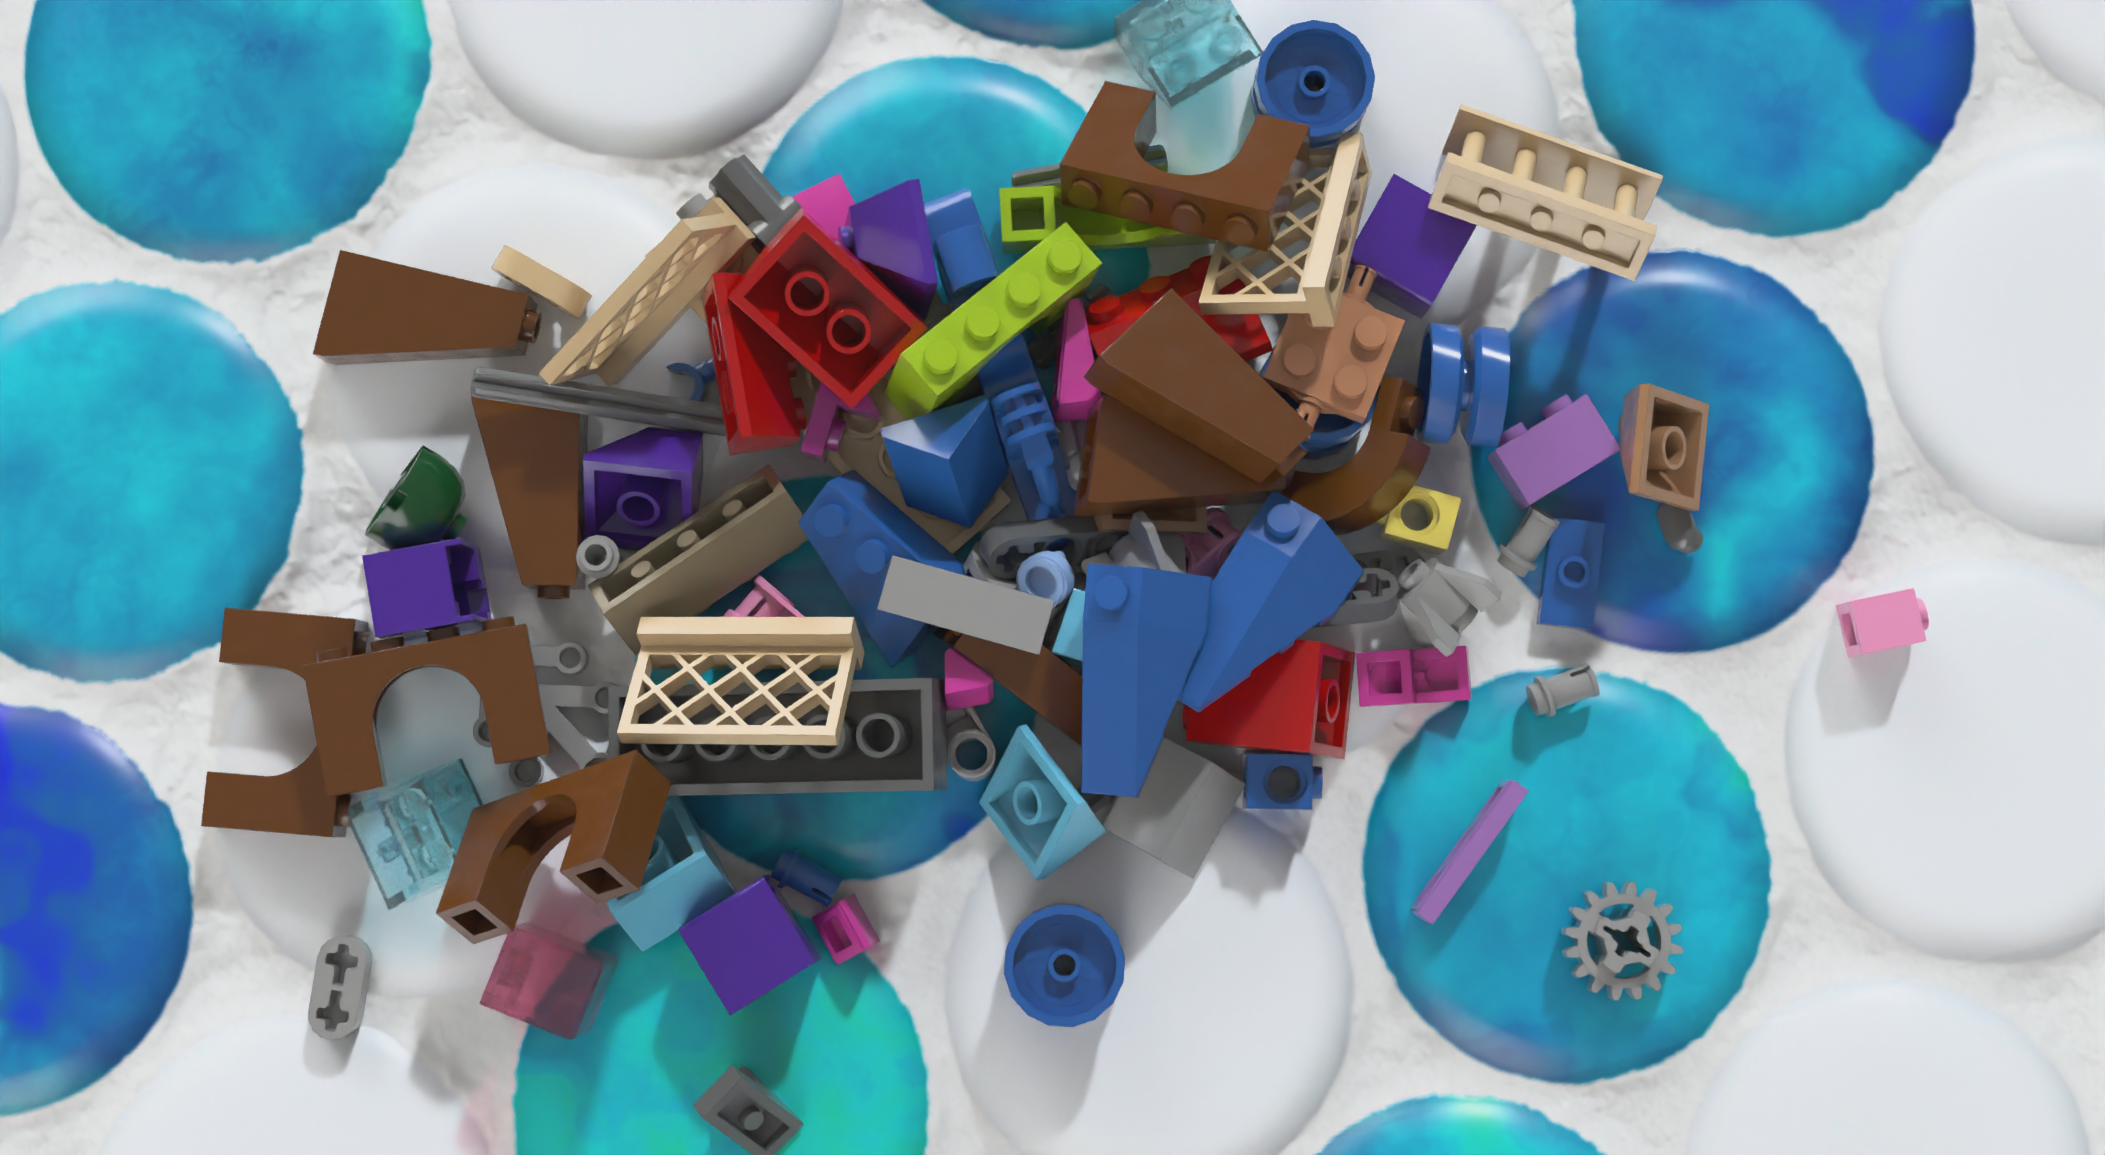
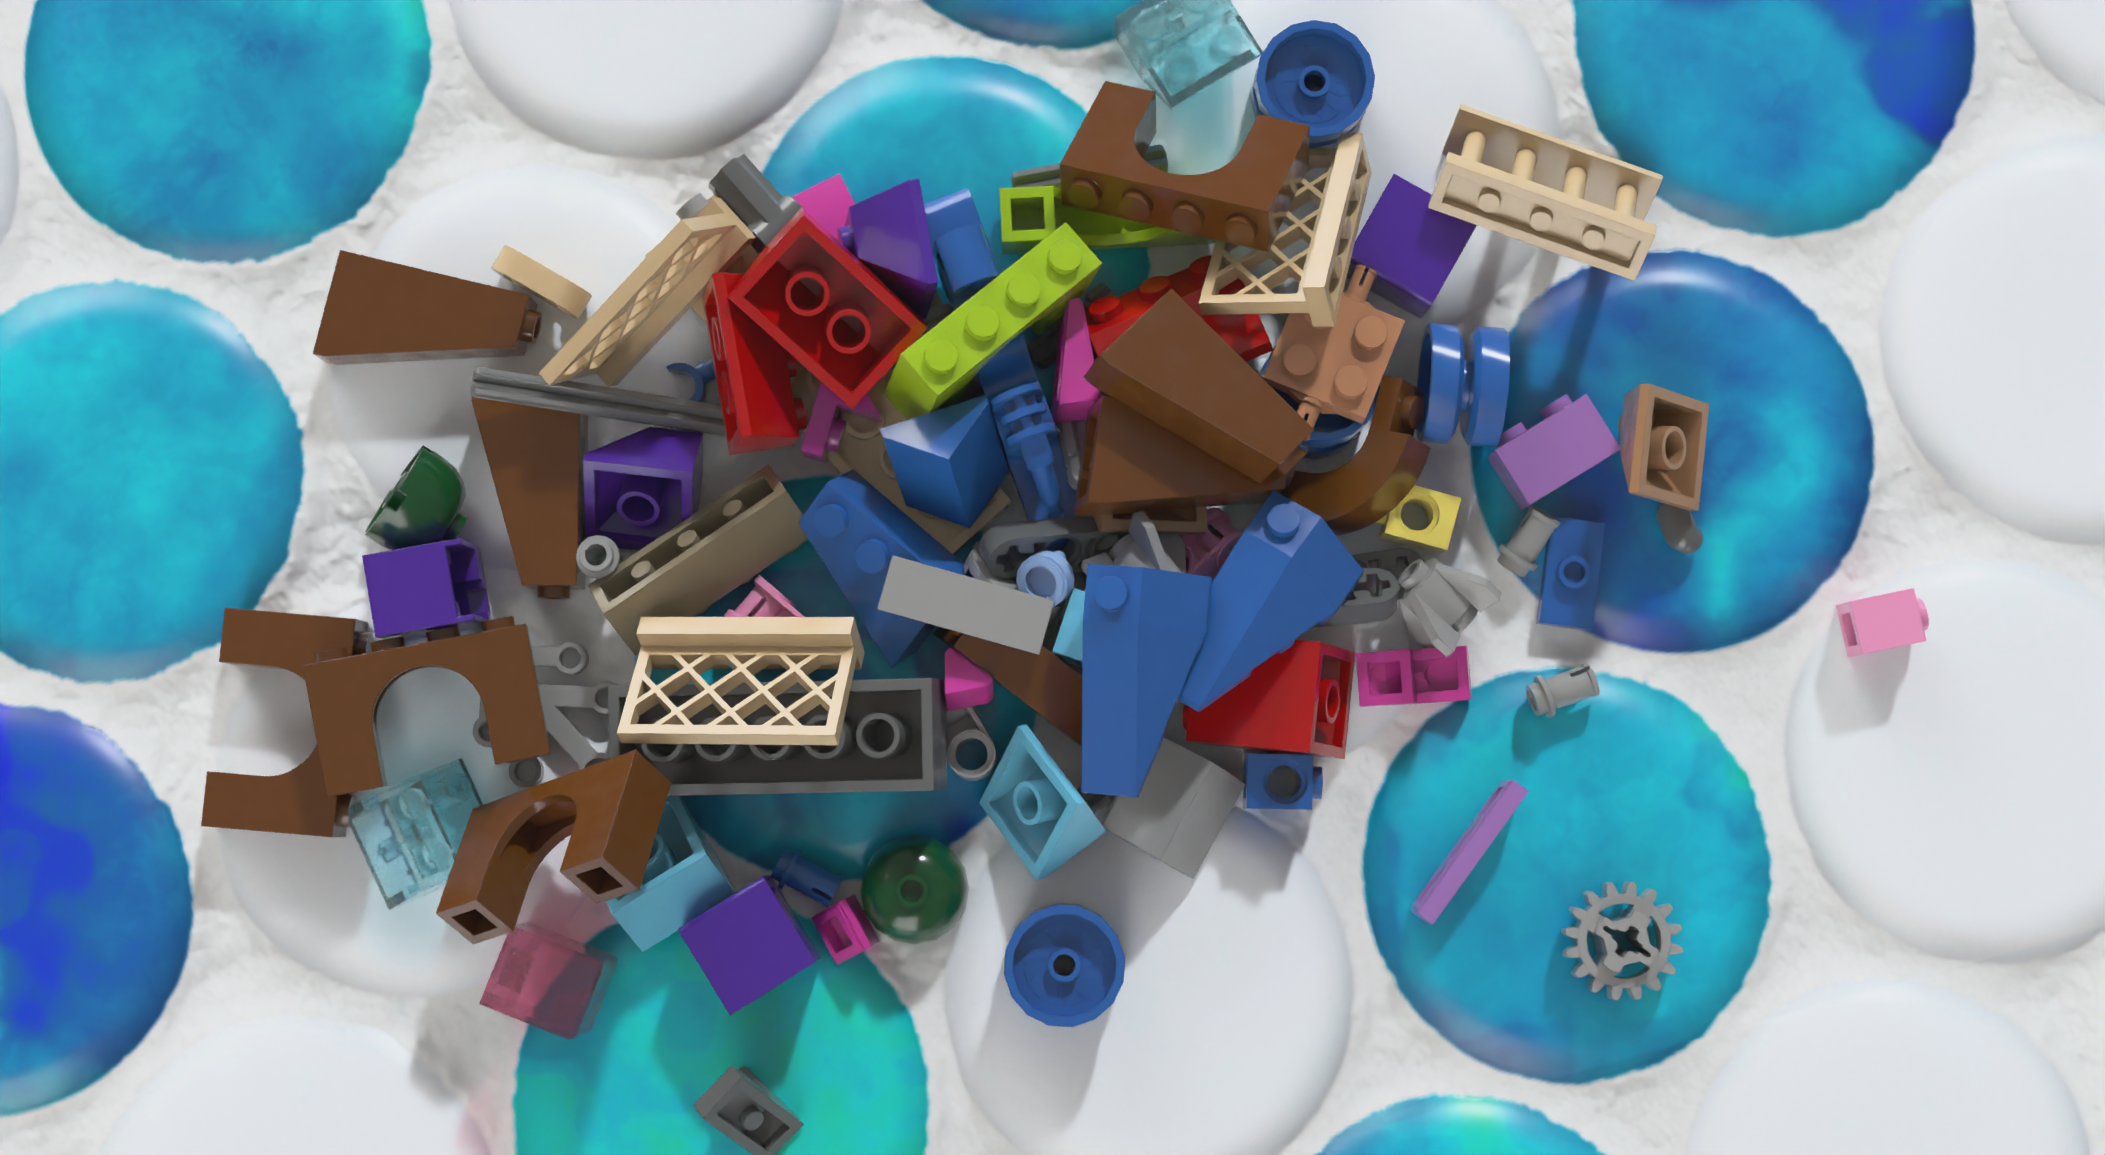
light grey beam [308,935,372,1040] -> none
none -> dark green cylinder [860,835,969,944]

